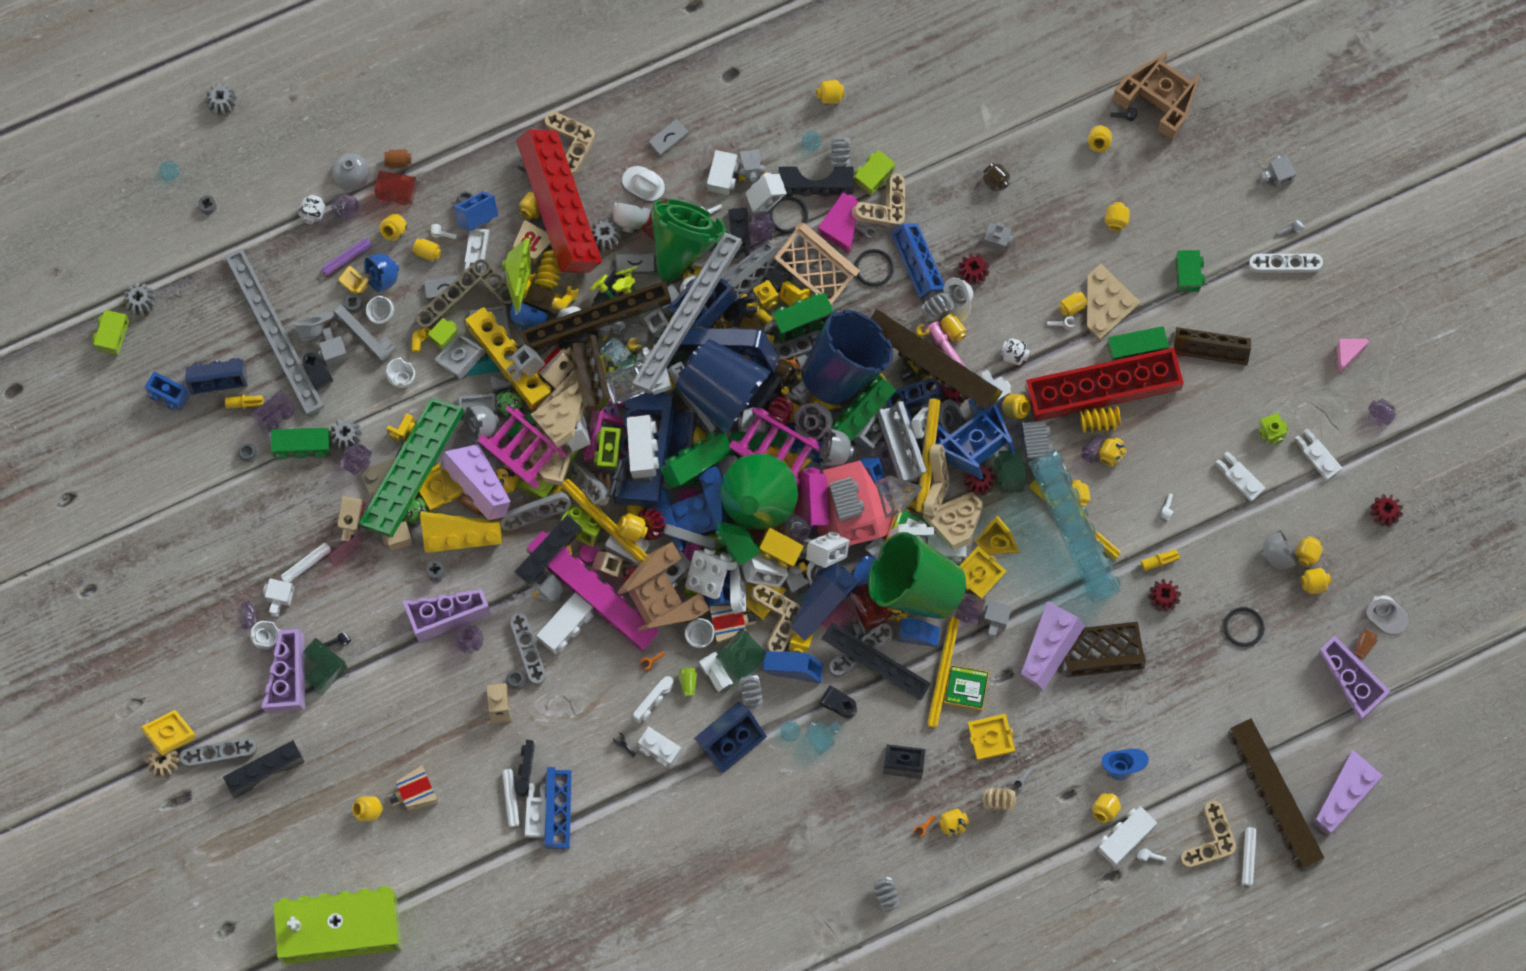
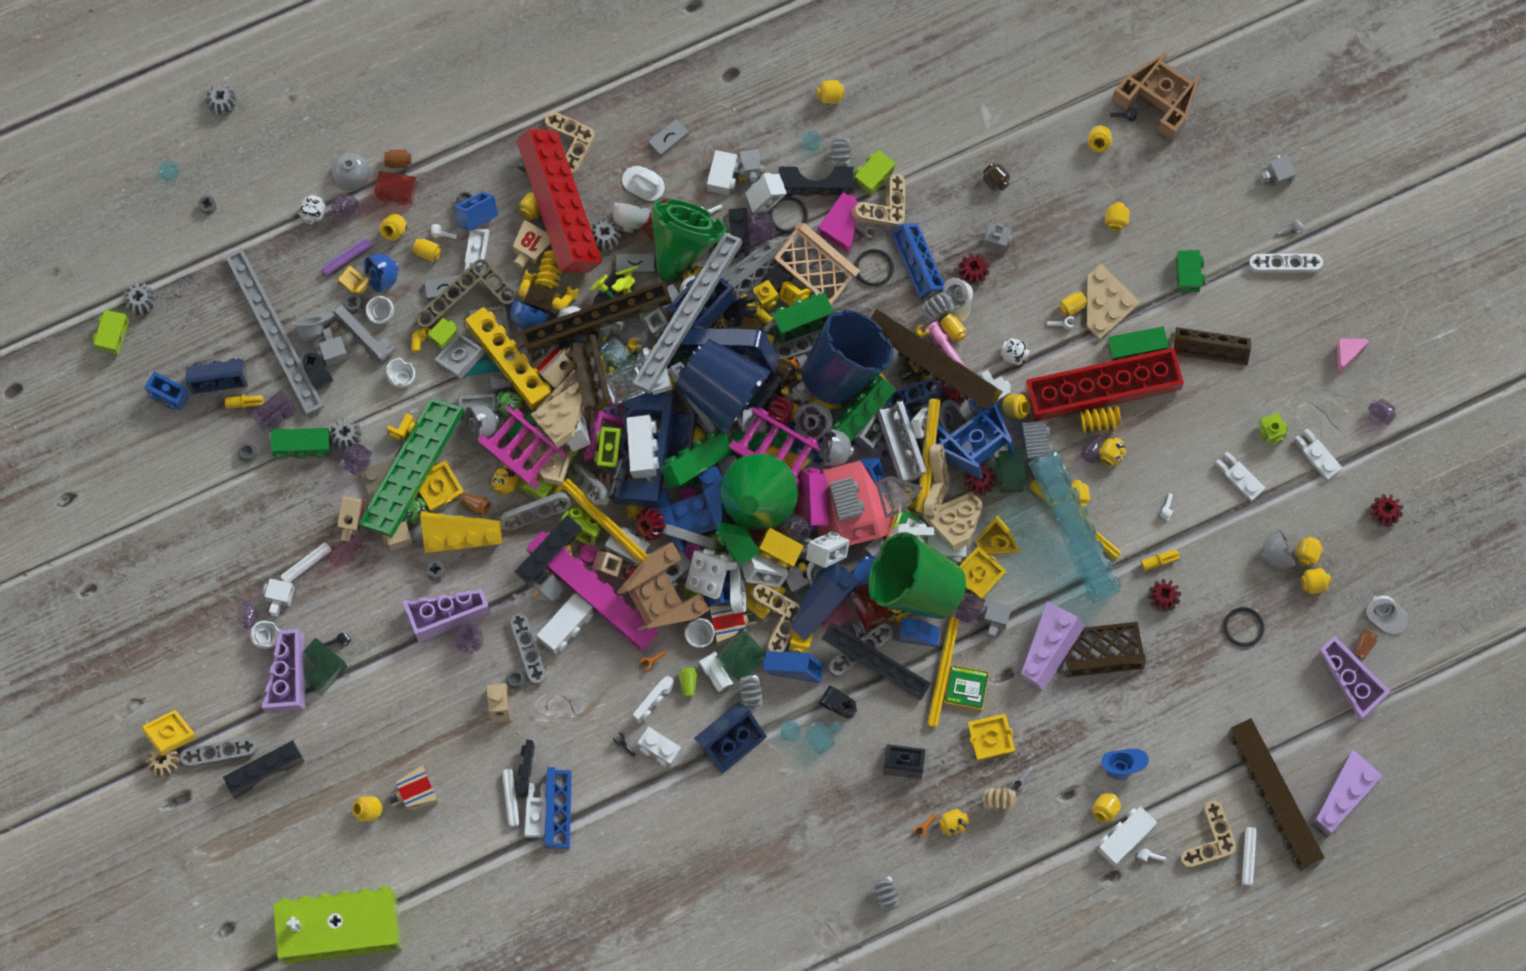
lavender wedge [440,444,510,520] -> none
lime wedge [502,238,531,312] -> none
light grey brick [506,344,545,382] -> none
yellow head [617,514,647,542] -> none

